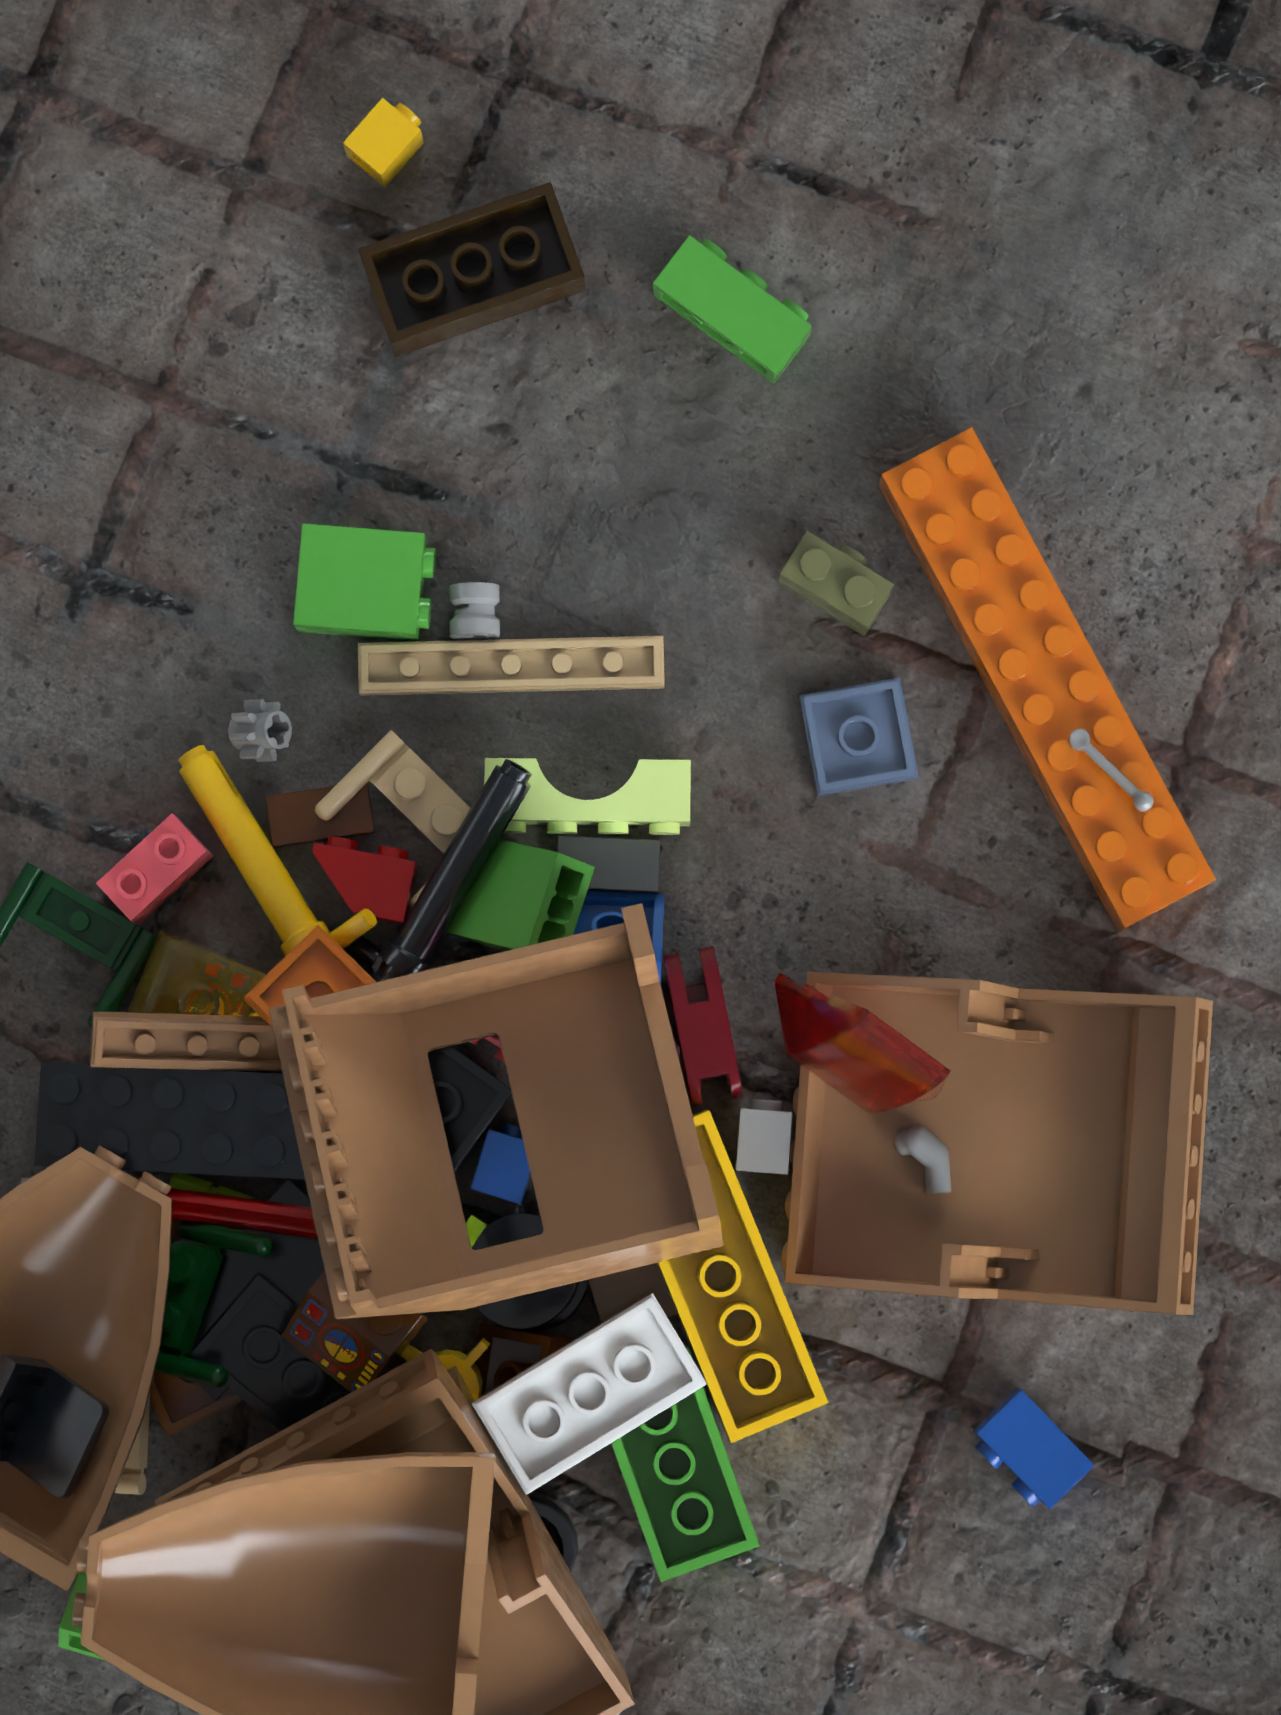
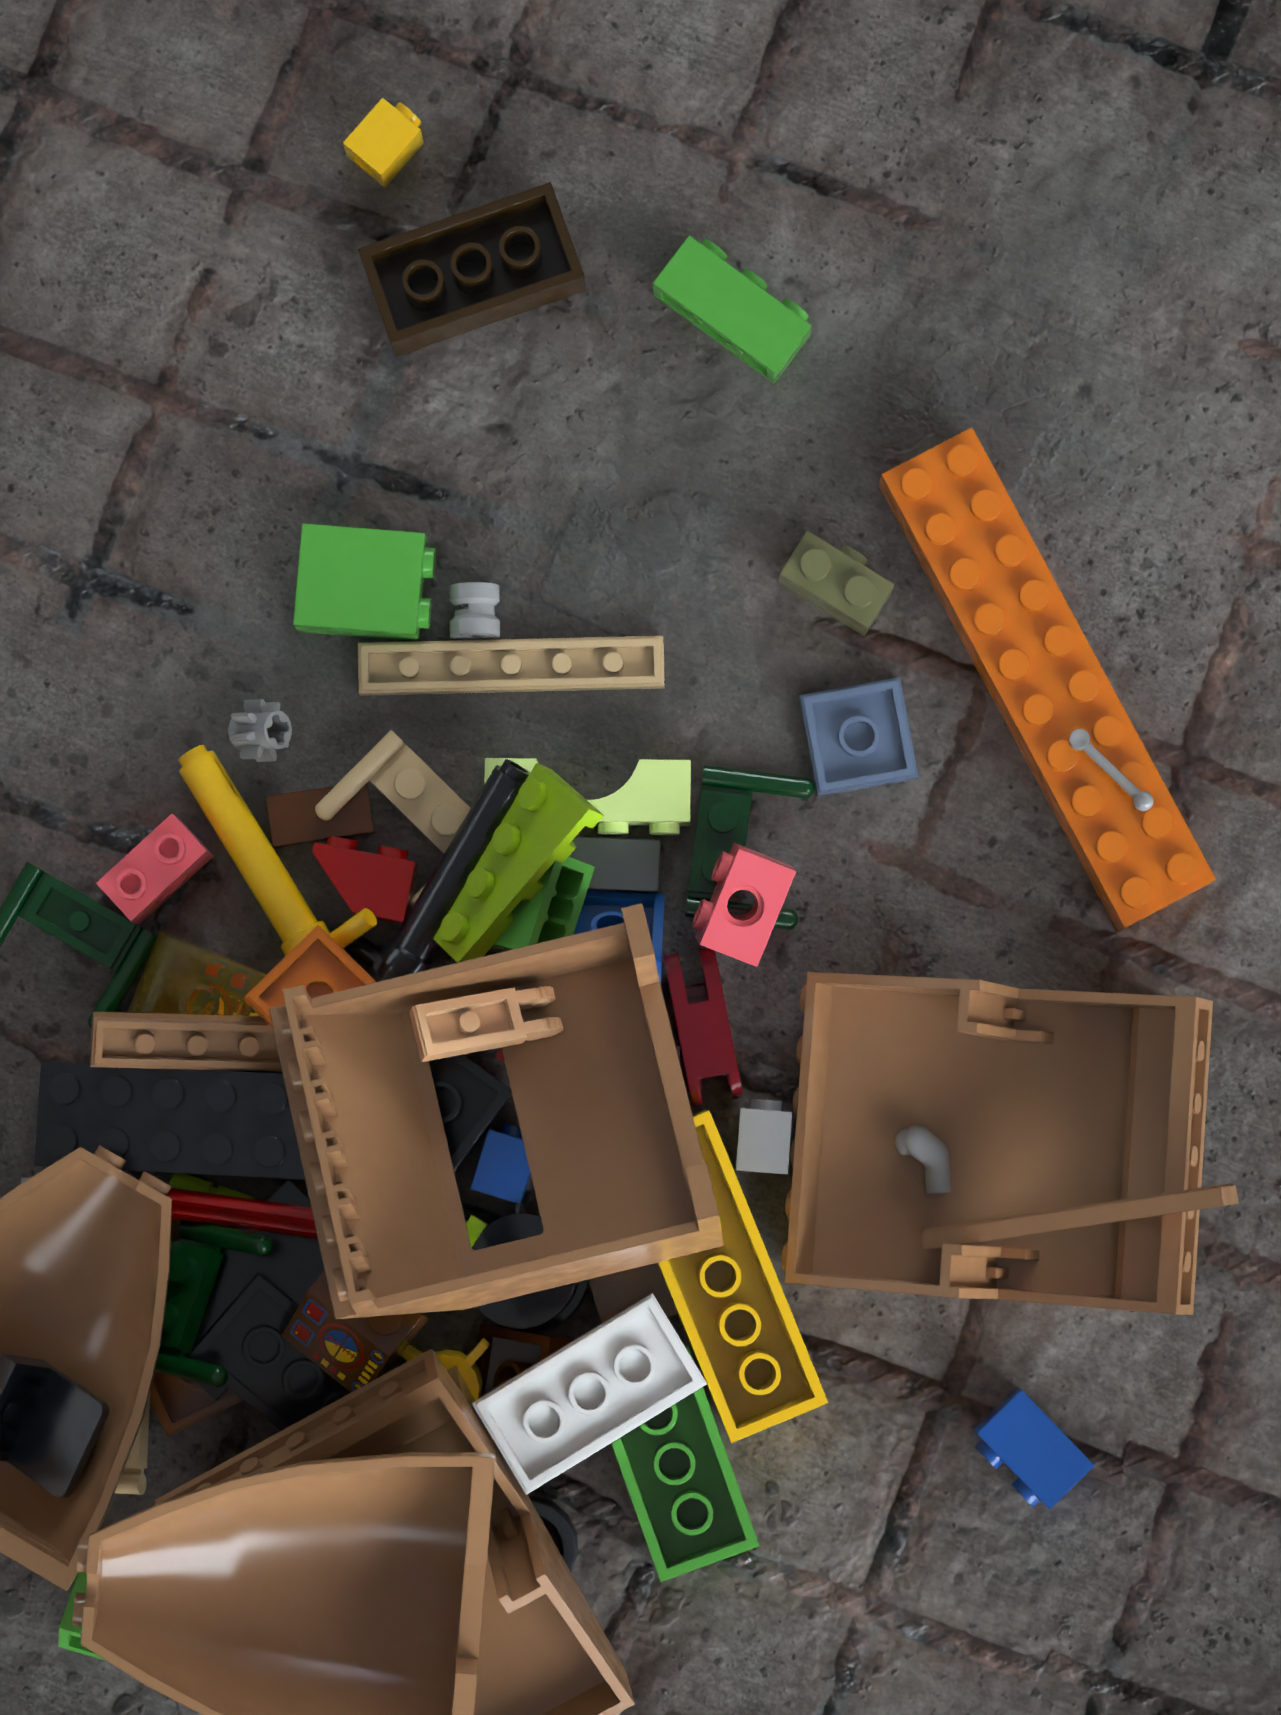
clear red wedge [774,973,951,1113] -> none
none -> light nougat hinge [409,986,563,1062]
none -> lime wing [433,763,604,963]
none -> dark green plate [685,765,815,930]
none -> coral brick [692,843,796,967]
none -> medium nougat tile [921,1183,1239,1250]

